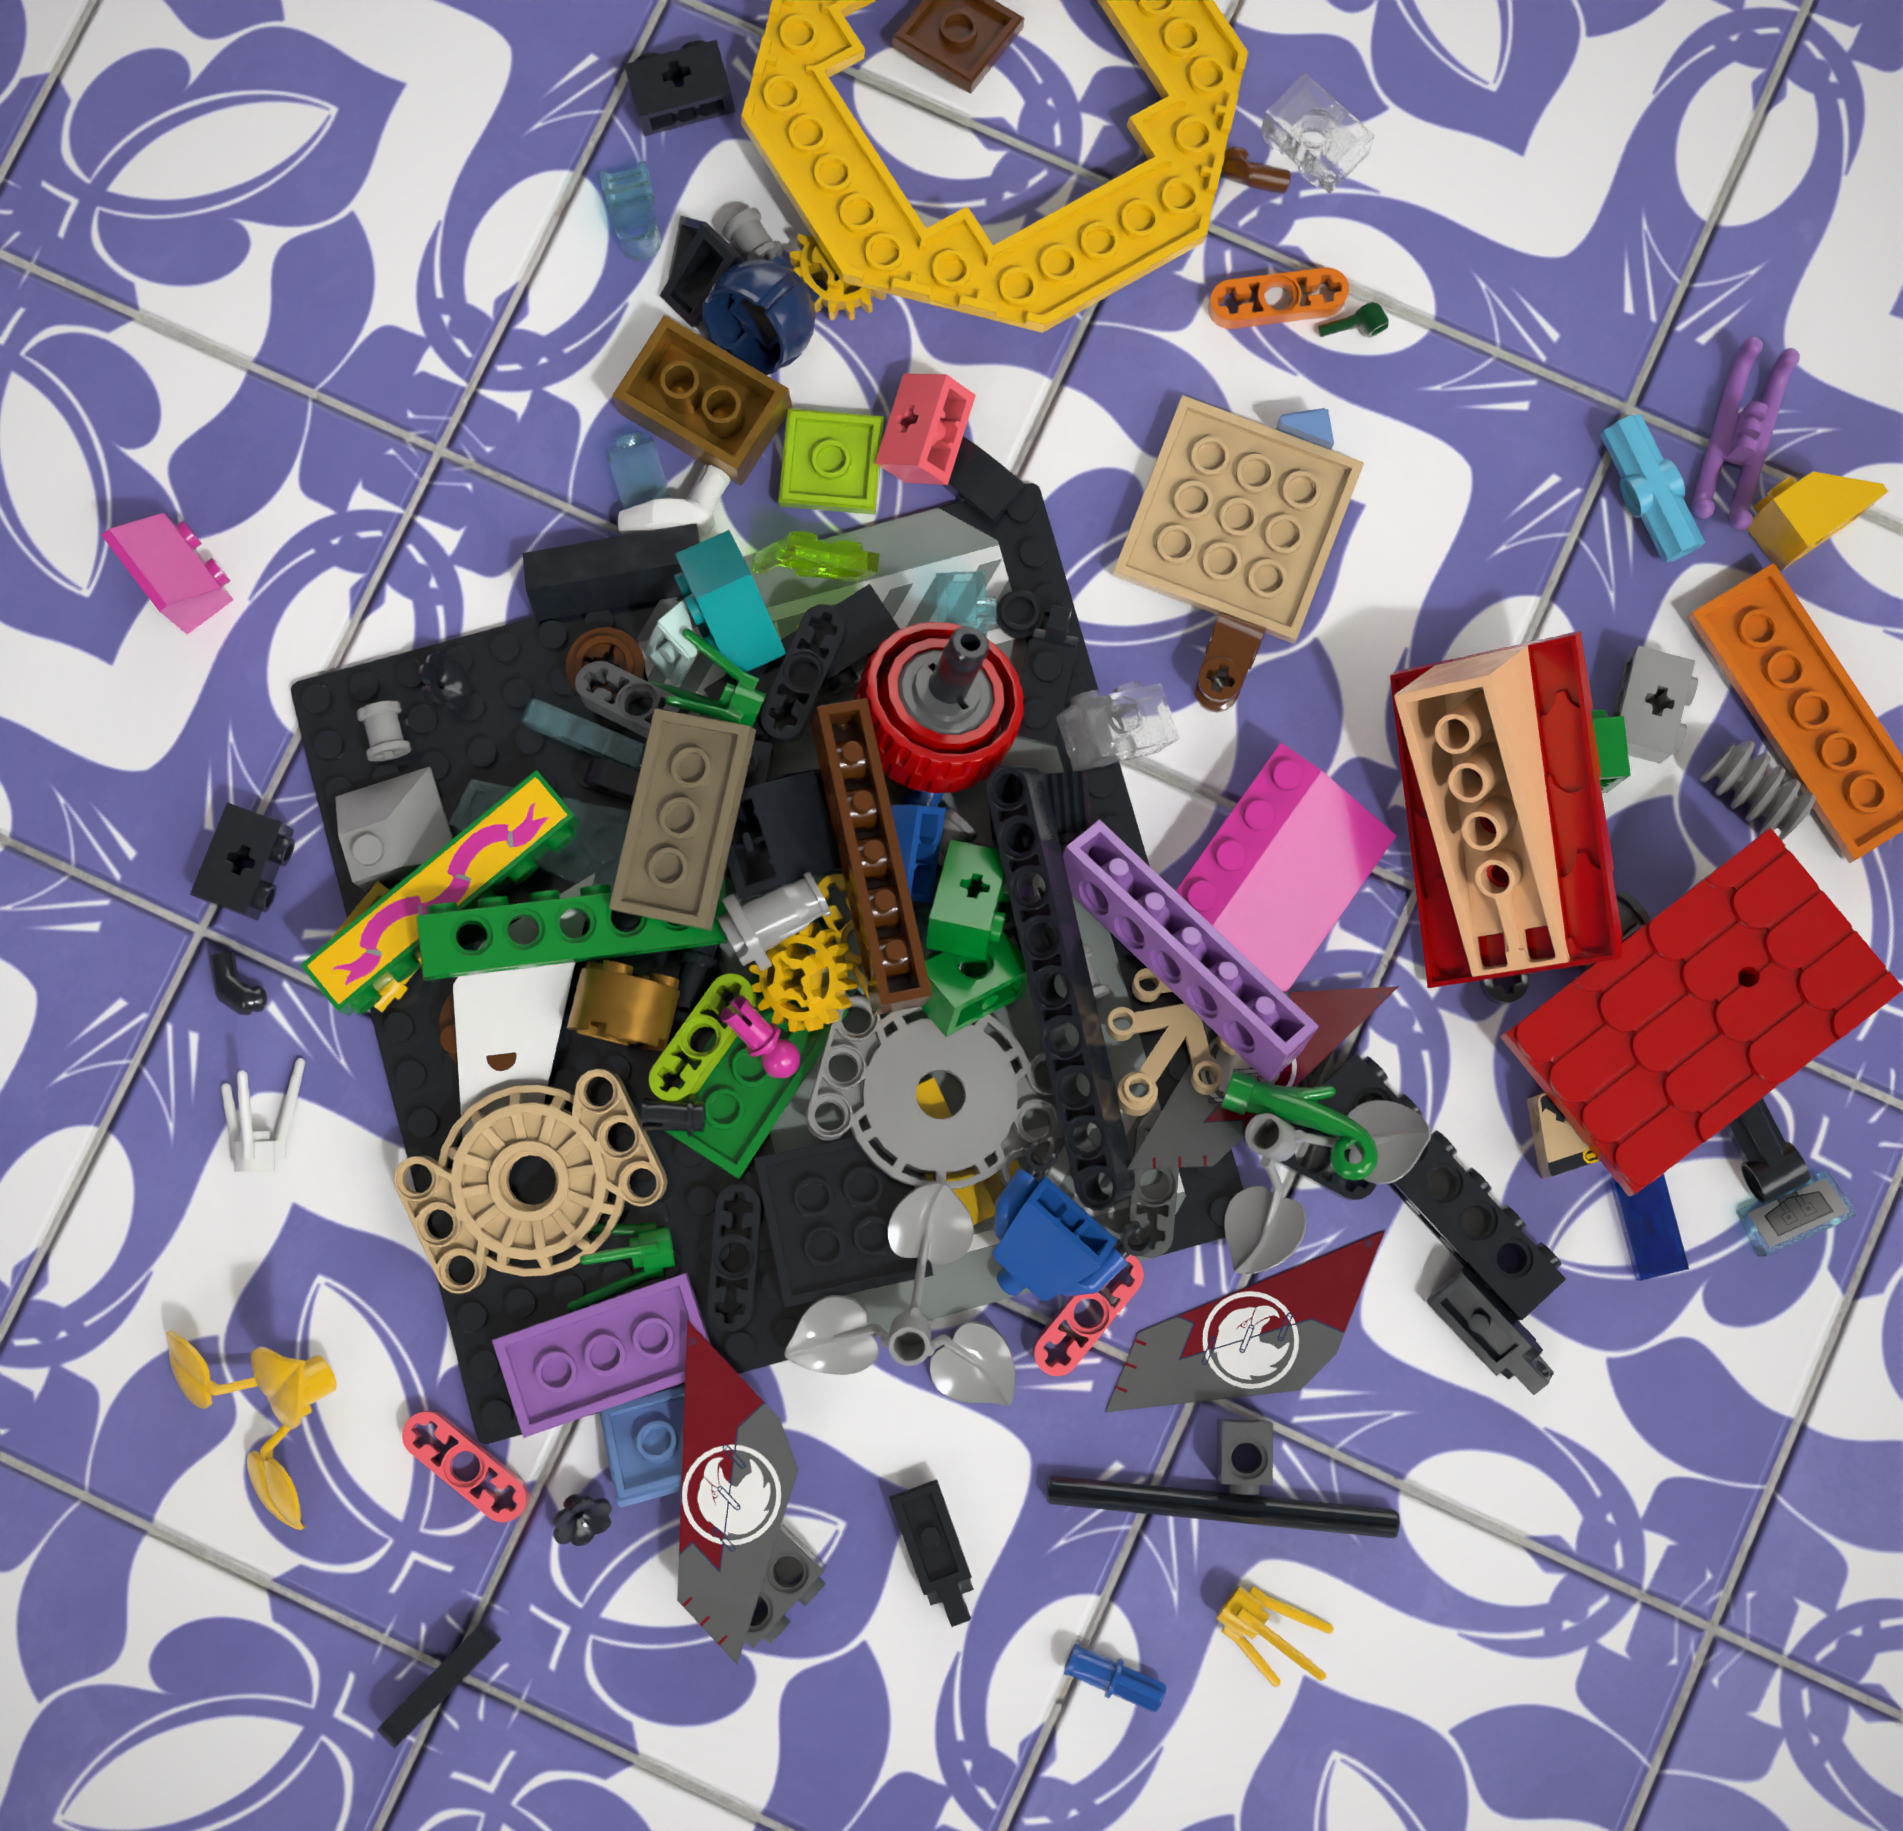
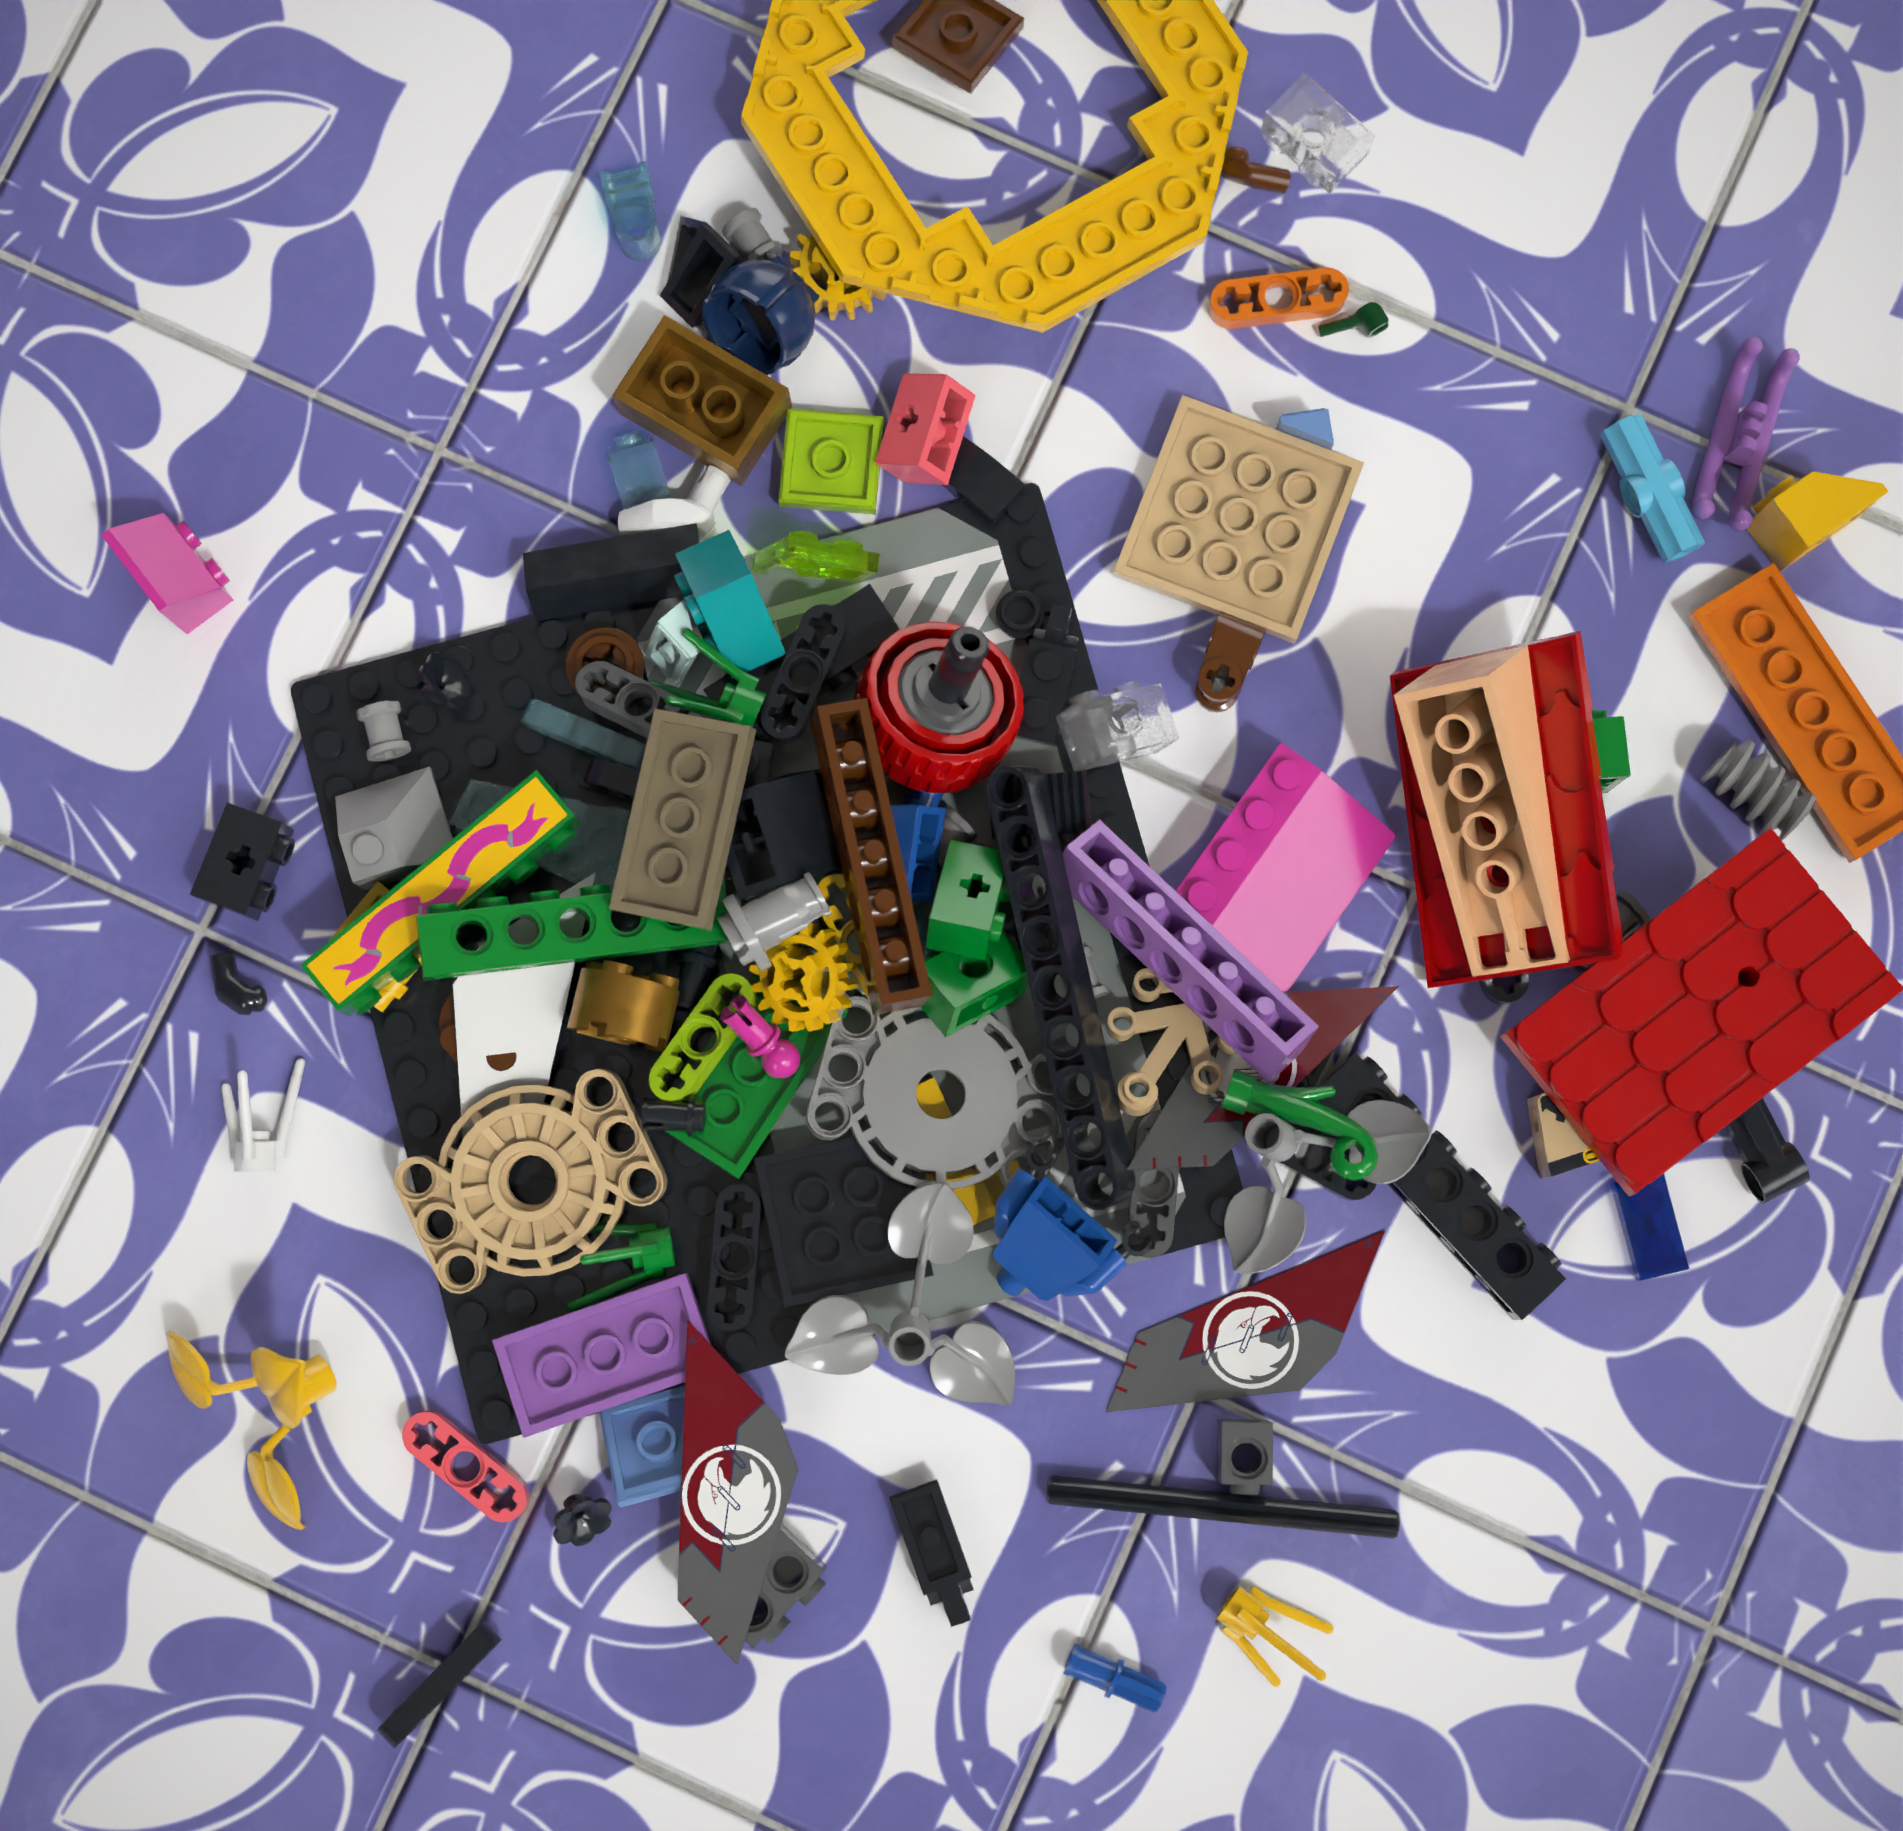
black brick [624,39,735,137] -> none
clear light blue brick [936,571,997,638] -> none
coral beam [1033,1255,1144,1376] -> none
black hinge [1426,1265,1554,1395] -> none
light grey brick [1611,645,1698,764] -> none
slope [1735,1170,1857,1257] -> none

